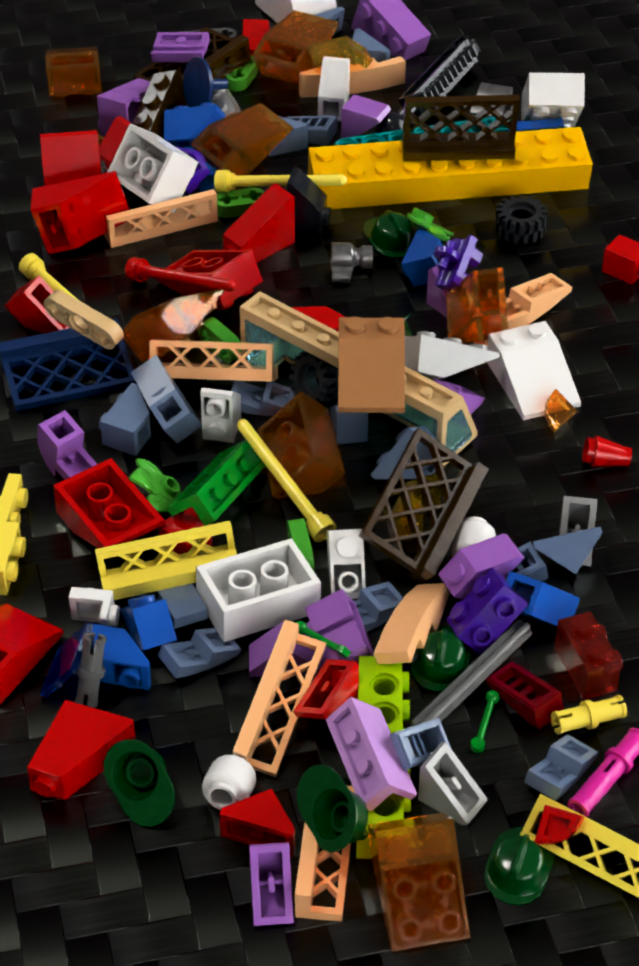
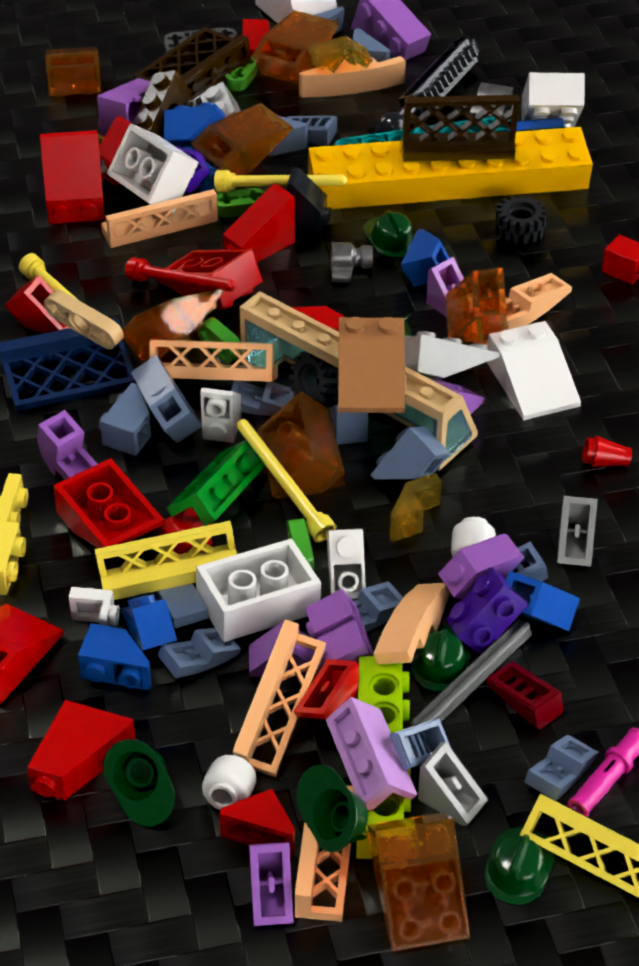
red slope [30,171,130,254] -> none
clear blue piece [40,622,94,698] -> none
dark grey pin [75,632,107,708] -> none
bright green plate [129,458,181,514] -> none
medium lavender plate [151,32,210,62] -> none
dark blue shield [183,57,228,107] -> none
green hinge [296,621,351,659] -> none
white slope [318,56,350,121] -> none
medium lavender slope [341,94,391,139] -> none
dark brown fence [359,428,489,584] -> none
bright green plate [407,207,455,242] -> none
dark purple hips [433,235,483,292] -> none
green hinge [470,690,500,753] -> none
sand blue slope [533,526,602,574] -> none
red tile [534,805,584,845] -> none
clear orange tile [544,389,578,433] -> none
light yellow pin [551,695,627,735] -> none
clear red brick [554,611,623,700] -> none

